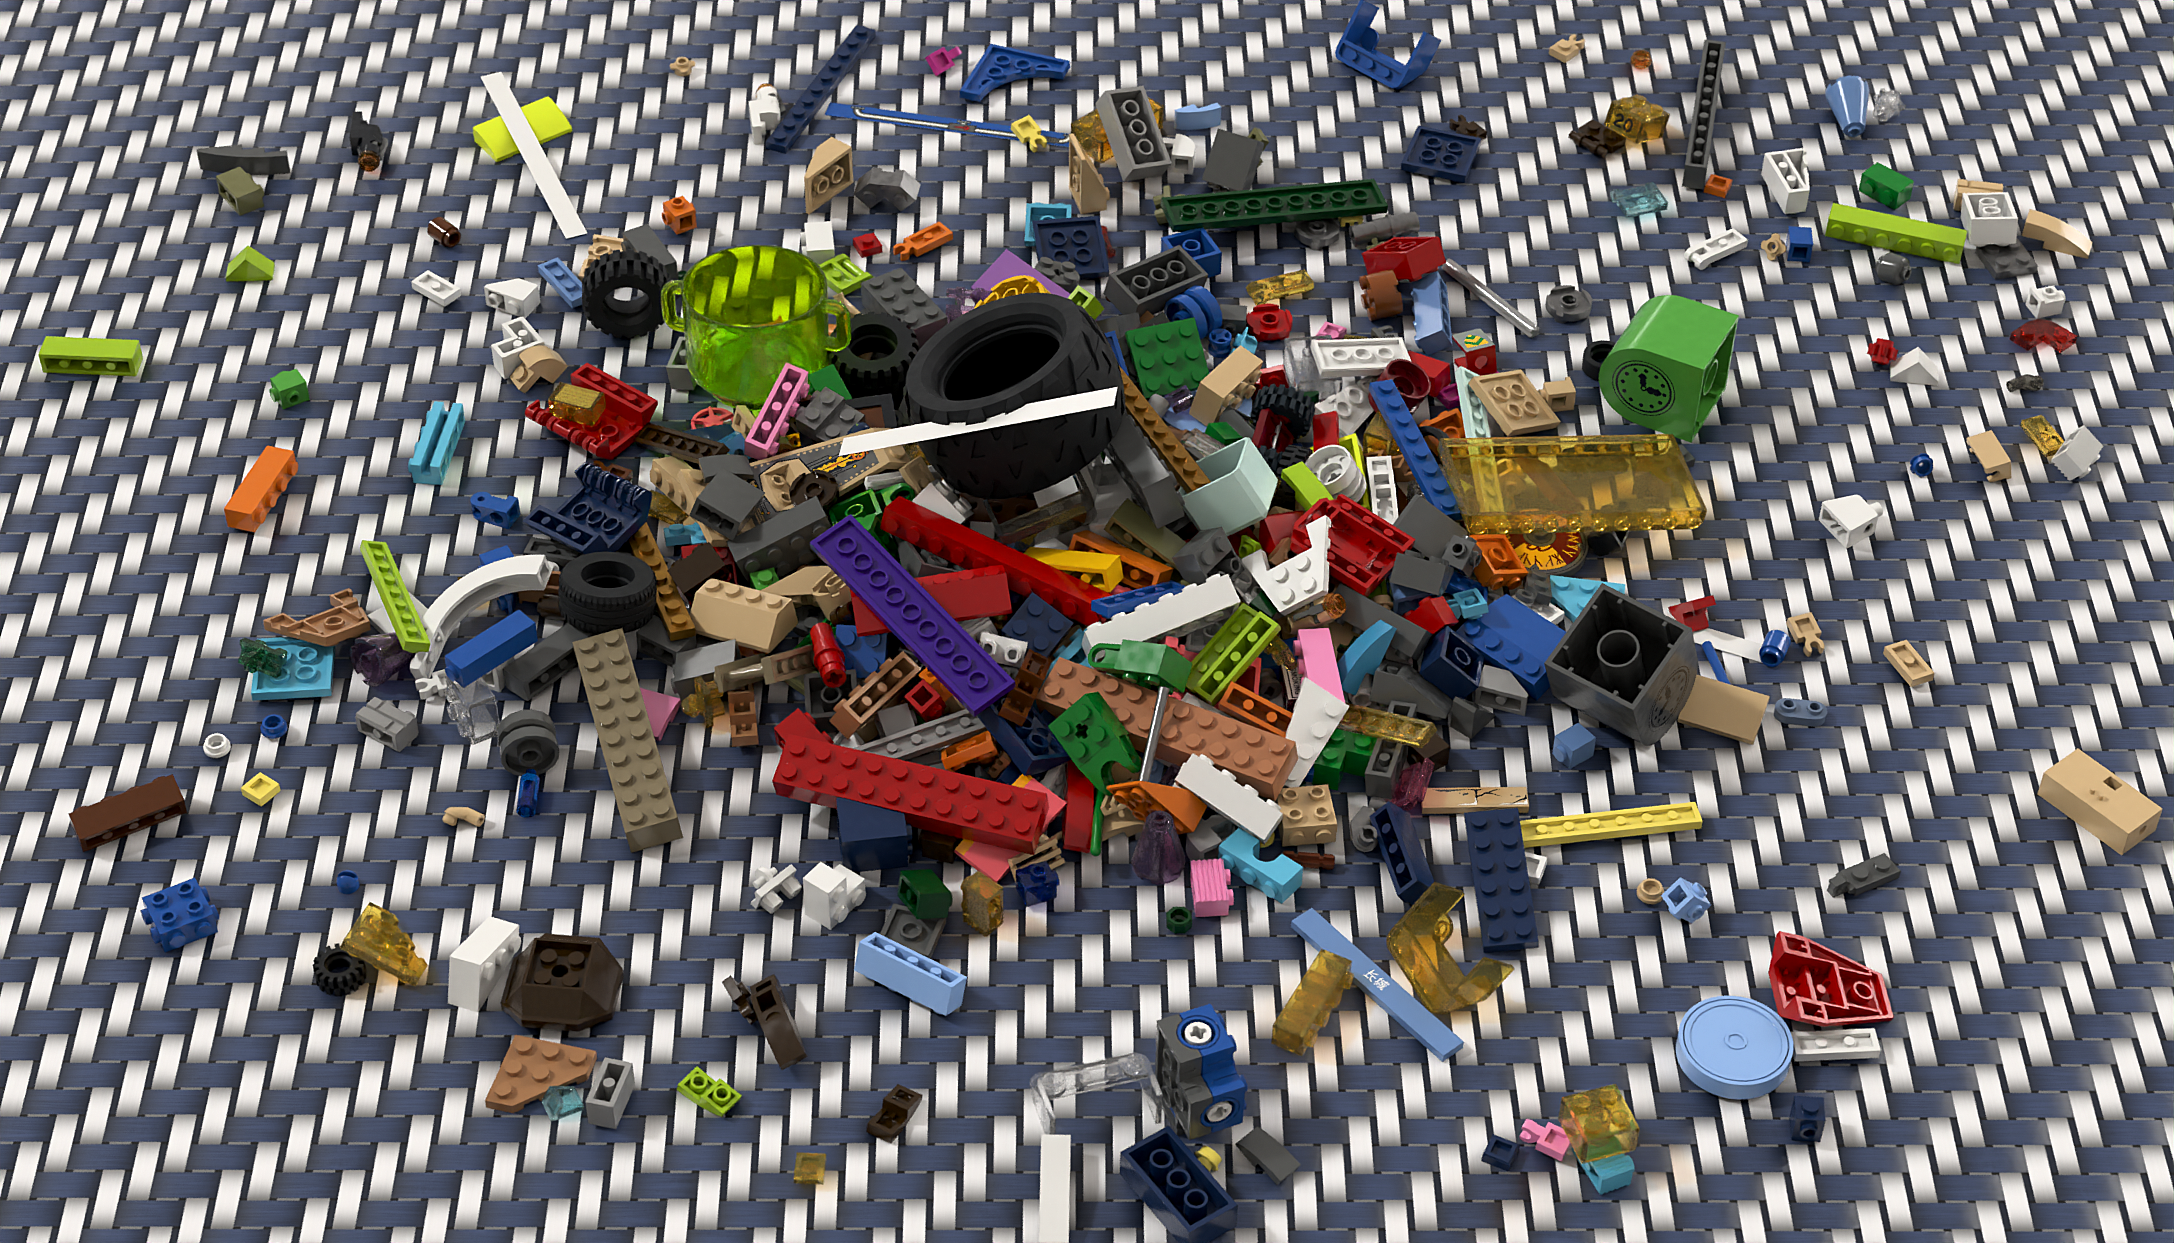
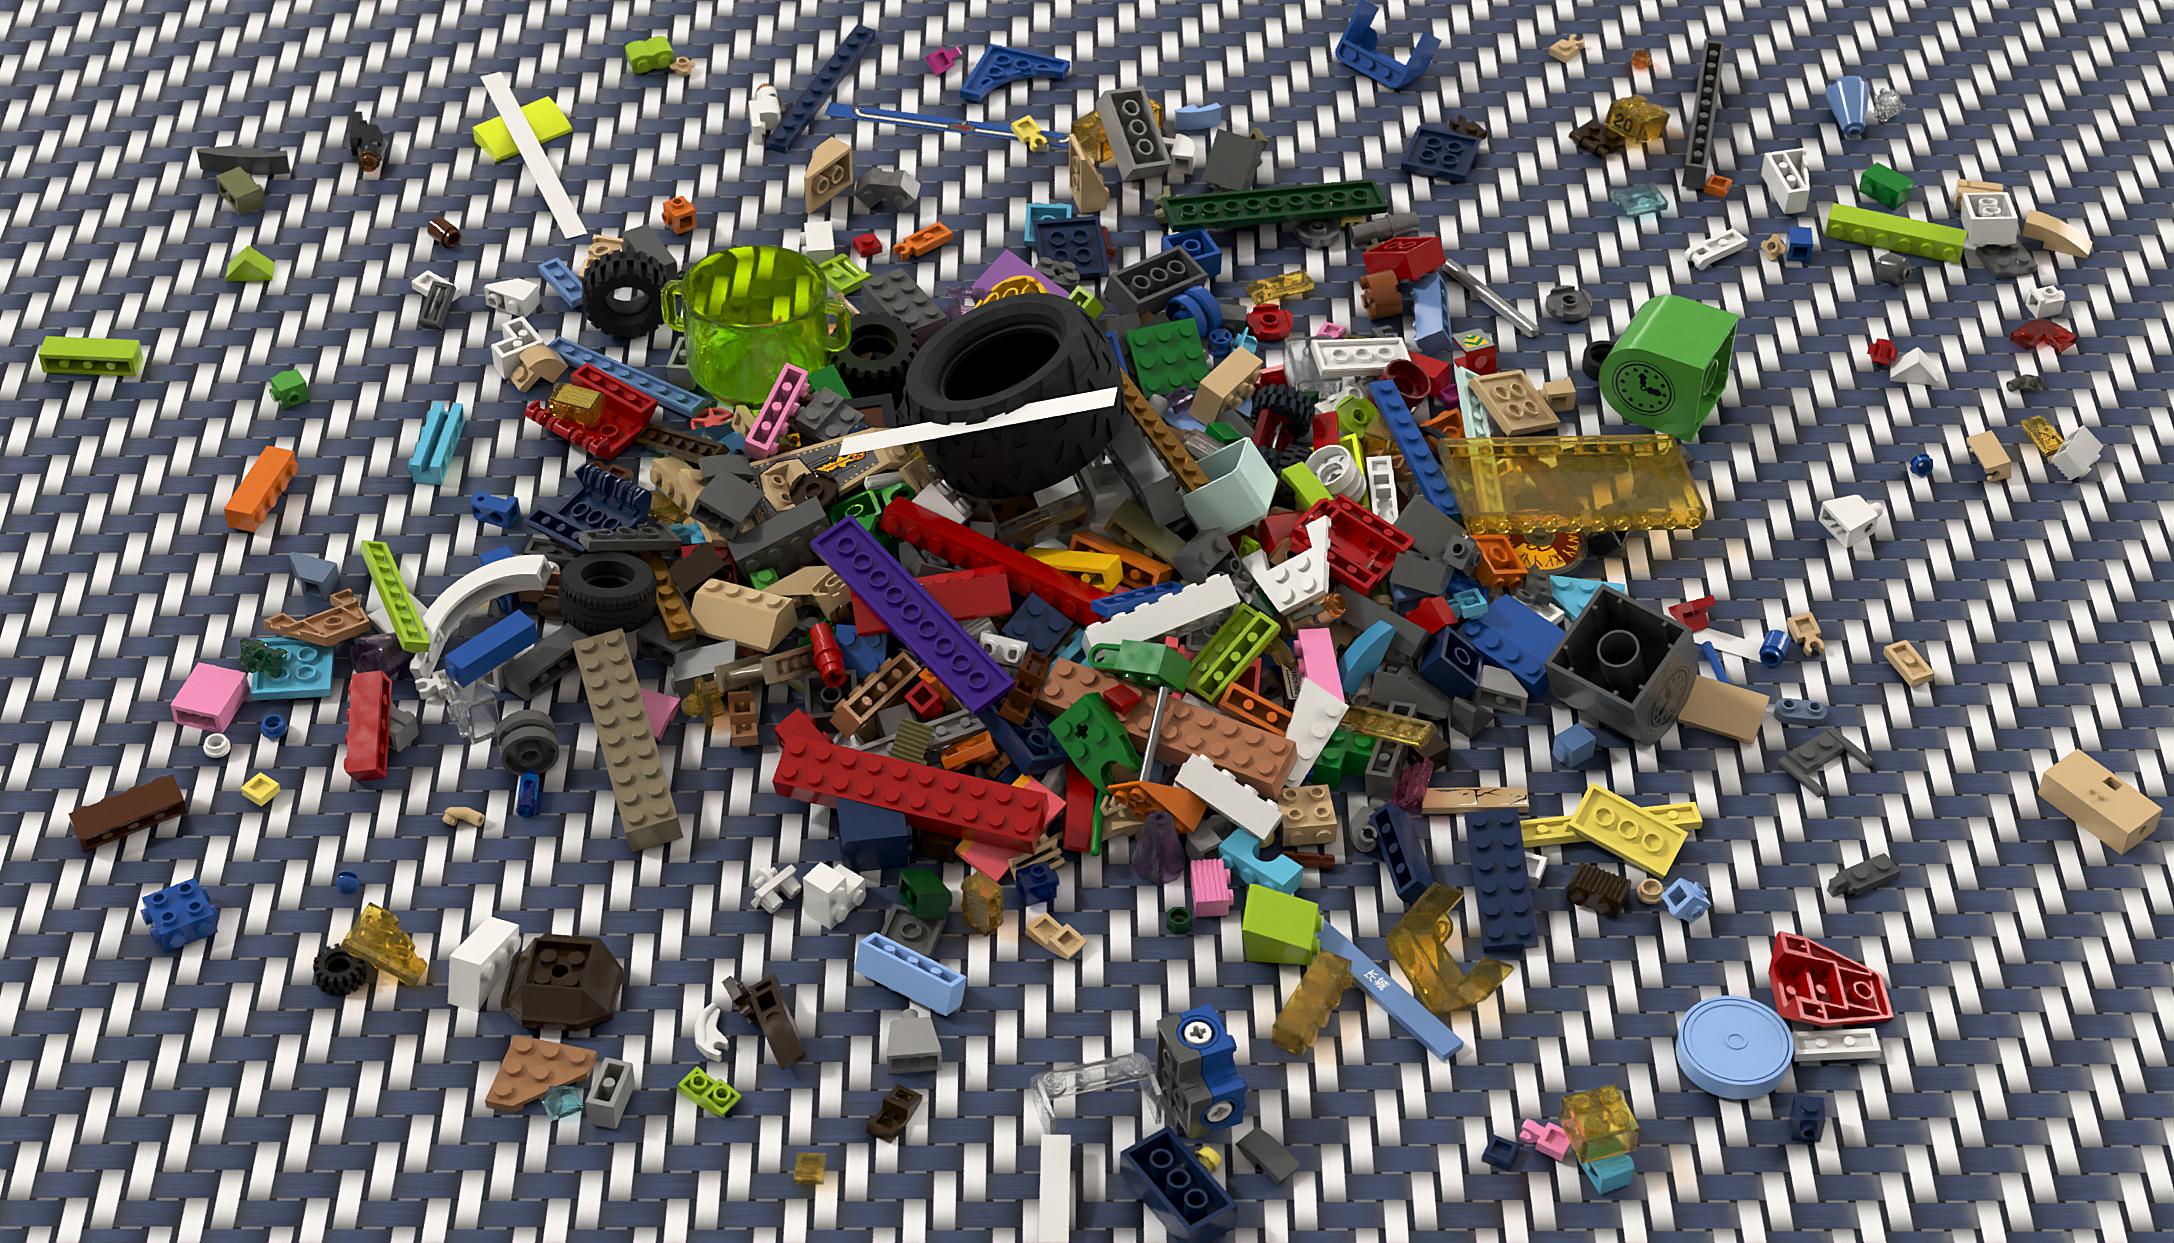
none -> bright pink brick [170,662,250,734]
none -> sand blue slope [289,552,340,601]
none -> red brick [344,671,392,782]
none -> dark grey tile [418,281,456,329]
none -> medium blue tile [547,336,707,419]
none -> dark grey wing [579,521,682,553]
none -> lime brick [625,36,674,74]
none -> white piece [694,1003,729,1062]
none -> light grey torso [887,1009,942,1074]
none -> olive brick [889,717,935,765]
none -> tan slope [1025,912,1087,960]
none -> red slope [1103,684,1142,717]
none -> lime slope [1242,884,1324,966]
none -> lime plate [1335,395,1380,441]
none -> dark brown brick [1566,862,1632,918]
none -> light yellow plate [1567,782,1688,880]
none -> dark grey plate [1778,727,1873,797]

